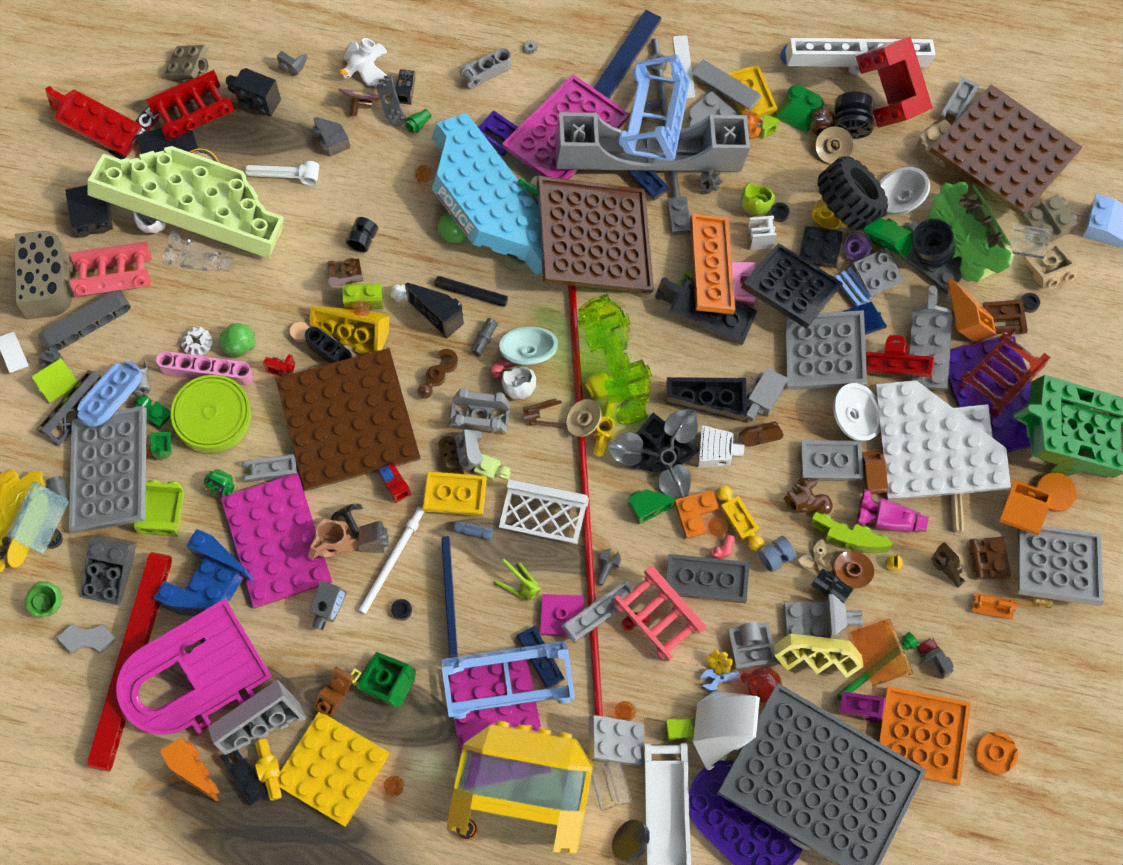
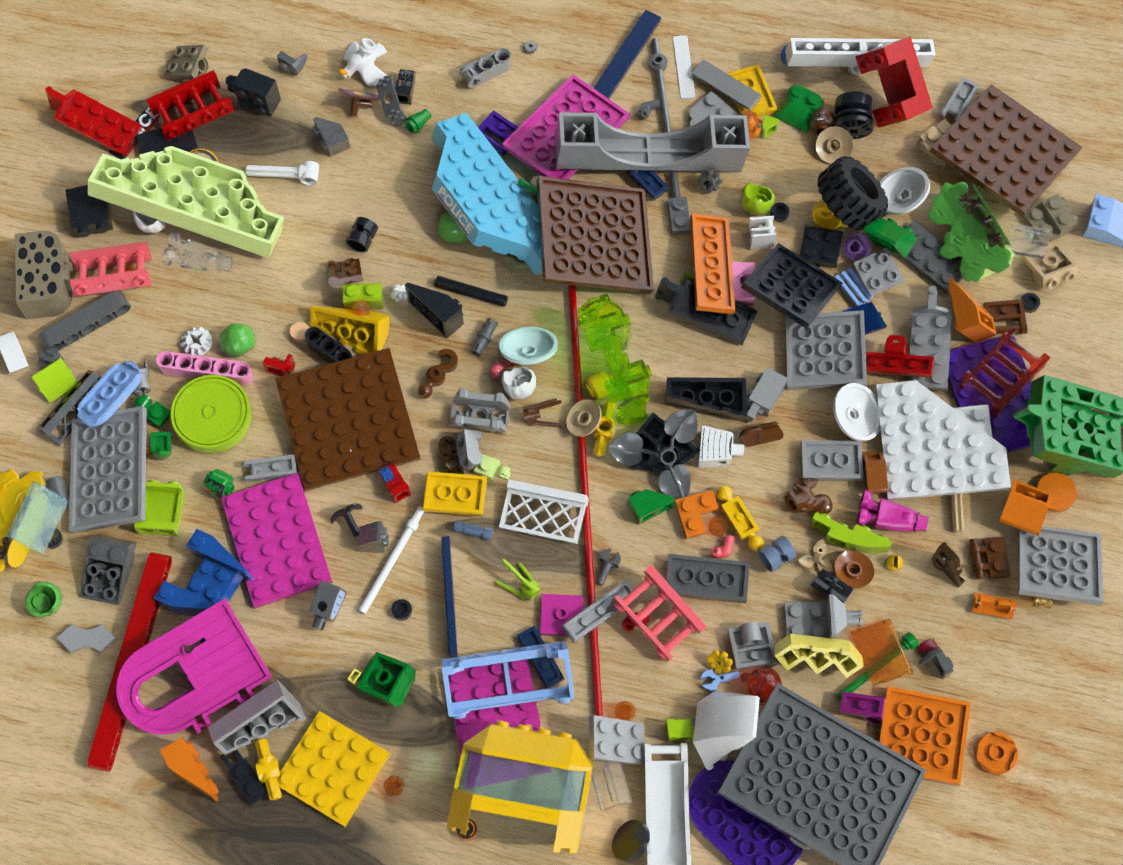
nougat piece [308,518,359,560] -> none
dark orange slope [313,666,354,718] -> none
clear orange plate [414,165,431,183] -> none
light blue windscreen [618,54,690,161] -> none
black wheel [912,219,956,268] -> none

